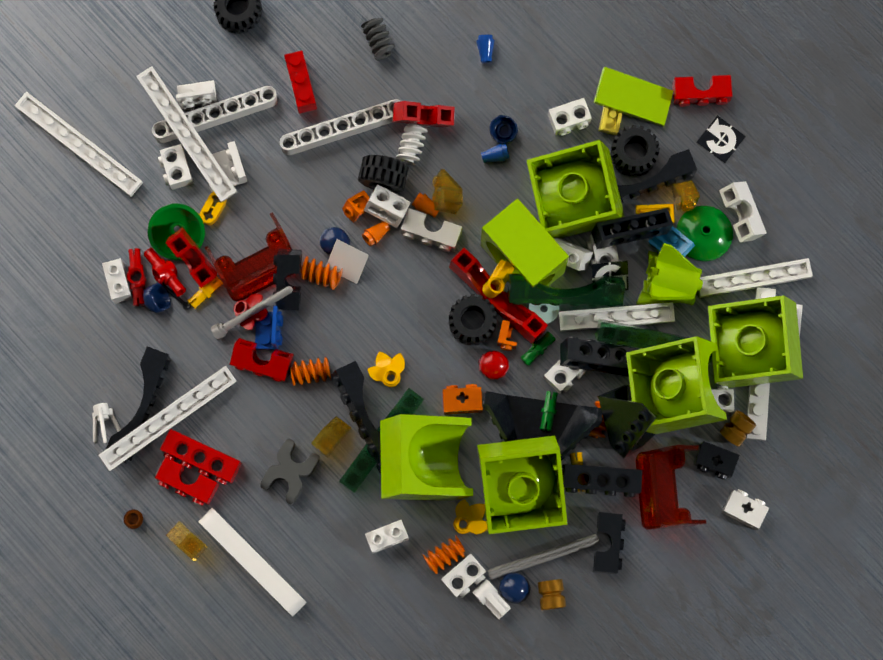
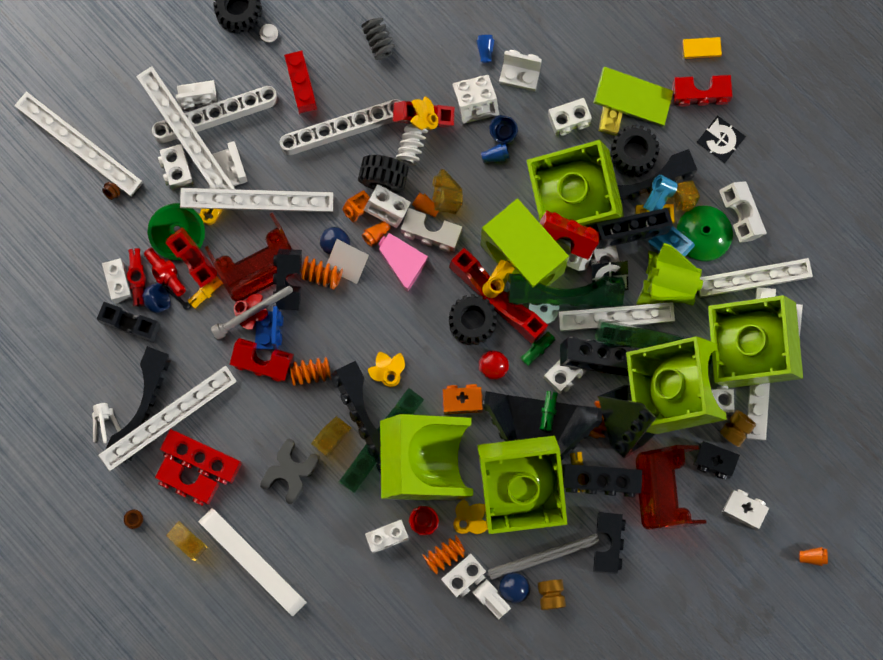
orange bracket [497,320,517,351] -> none
none -> black arch [97,302,161,343]
none -> reddish brown plate [102,182,120,200]
none -> white plate [180,188,333,212]
none -> white plate [259,24,278,43]
none -> bright pink slope [378,233,428,292]
none -> red hair [409,506,439,535]
none -> yellow plate [410,96,438,130]
none -> white bracket [453,75,499,124]
none -> white bracket [499,50,542,92]
none -> red arch [539,210,599,260]
none -> dark azure piece [644,175,678,211]
none -> yellow tile [682,37,722,59]
none -> orange cone [799,547,828,566]

